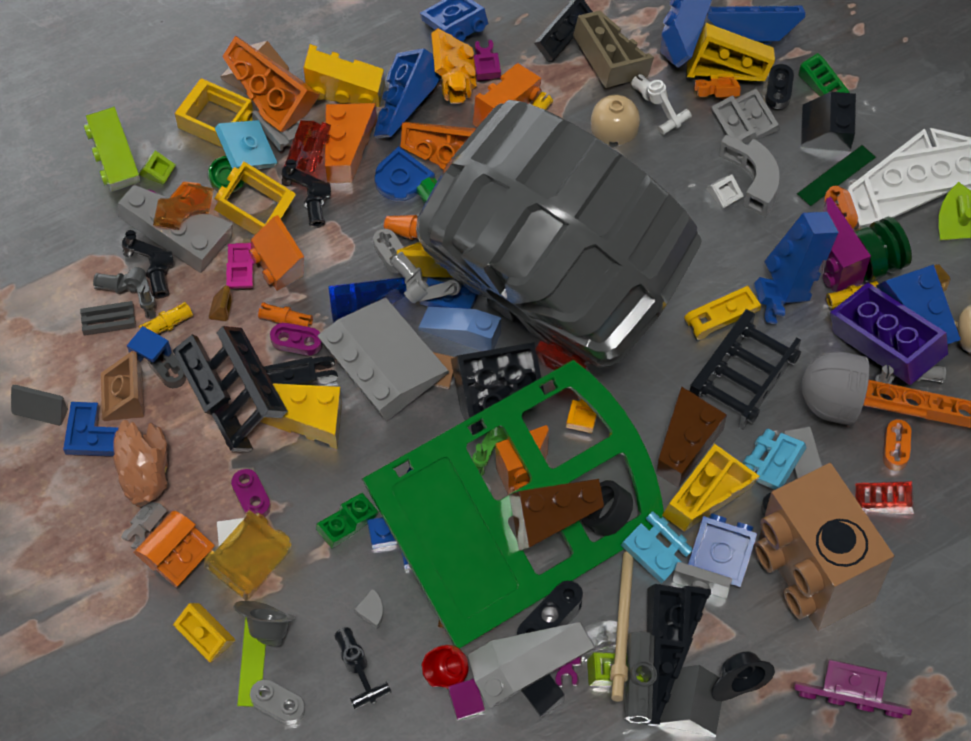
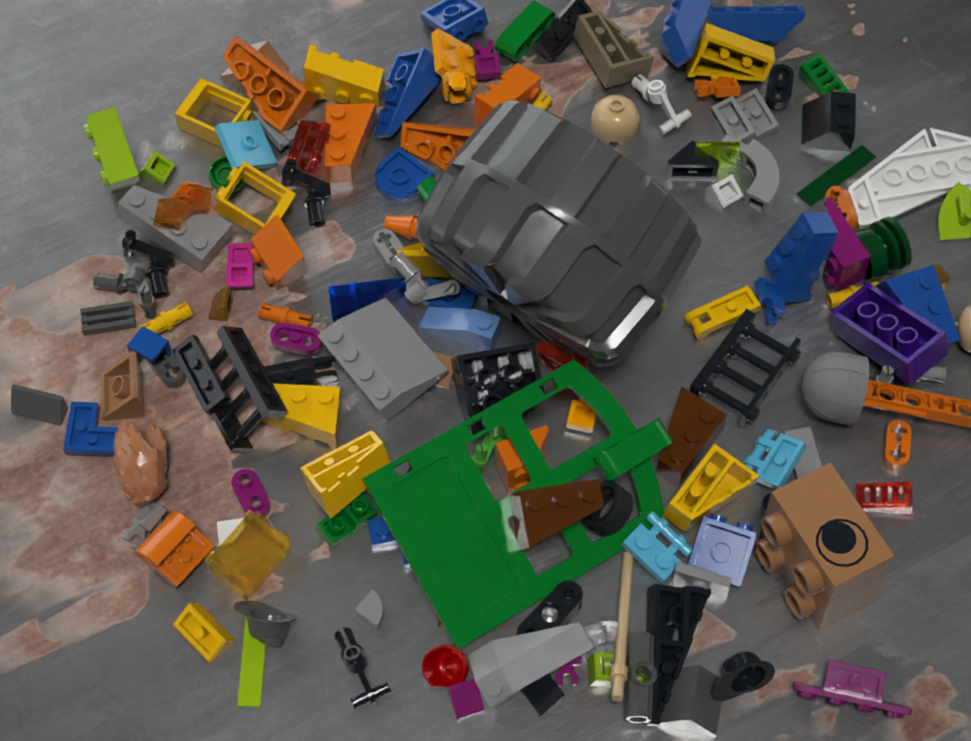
light grey plate [250,680,305,725] -> none
none -> yellow wedge [300,430,390,519]
none -> green beam [495,1,556,62]
none -> green beam [594,418,673,482]
none -> black slope [666,140,719,180]
none -> clear neon green piece [694,142,741,170]

